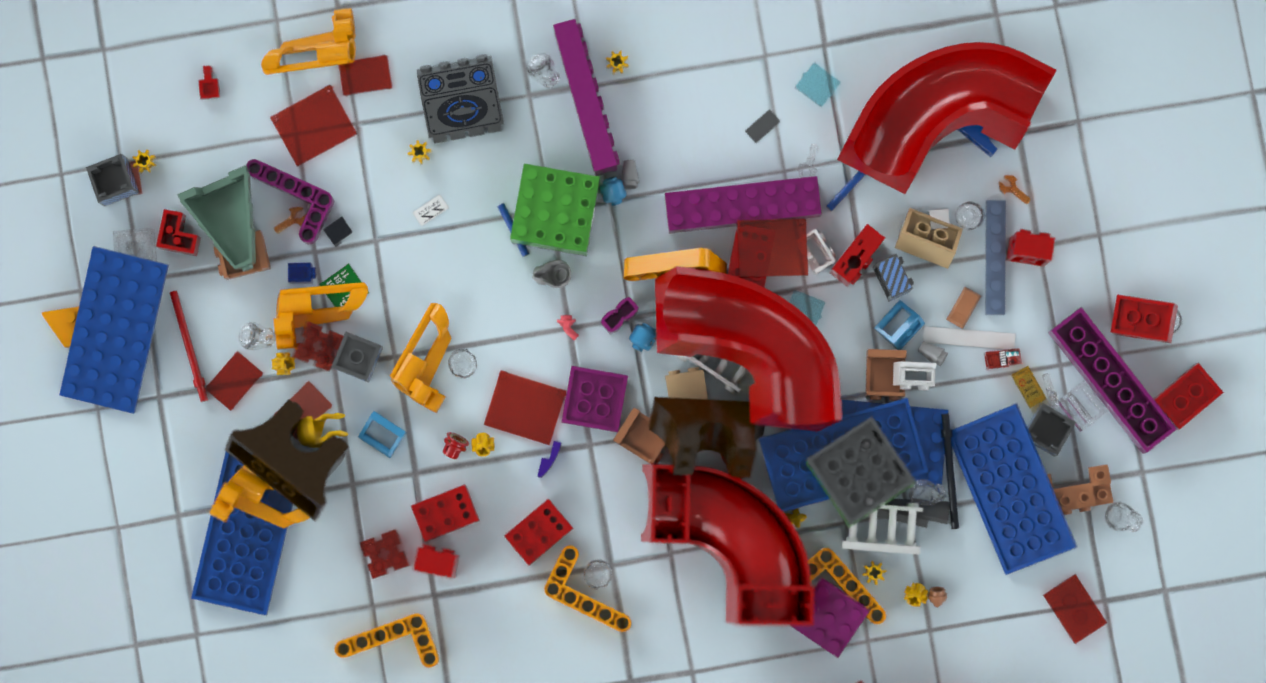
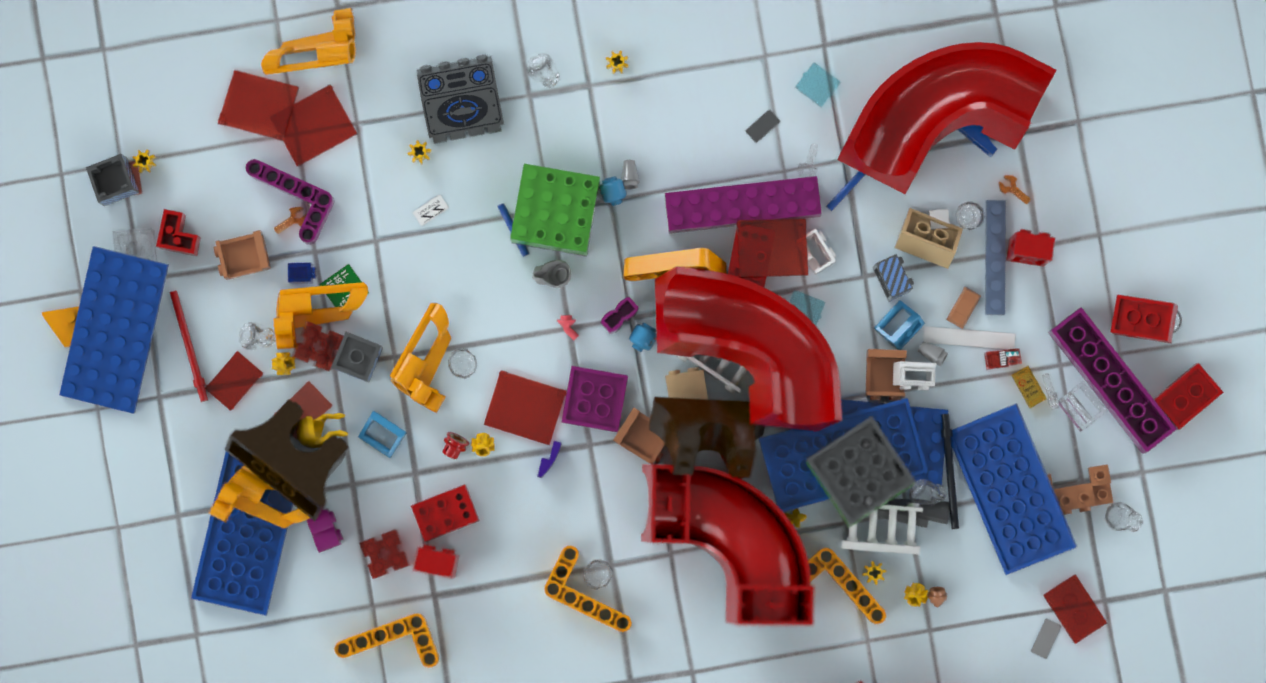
sand green cone [177,165,256,272] -> none
red plate [198,65,220,100] -> none
black panel [323,217,352,247] -> none
clear red piece [339,55,392,96] -> none
red piece [504,499,574,566] -> none
magenta brick [553,19,620,176] -> none
magenta plate [790,578,870,658] -> none
red piece [829,224,885,287] -> none
dark grey container [1027,403,1076,457] -> none
none -> clear red piece [218,70,299,141]
none -> magenta brick [307,508,343,553]
none -> light grey sticker [1031,619,1061,659]

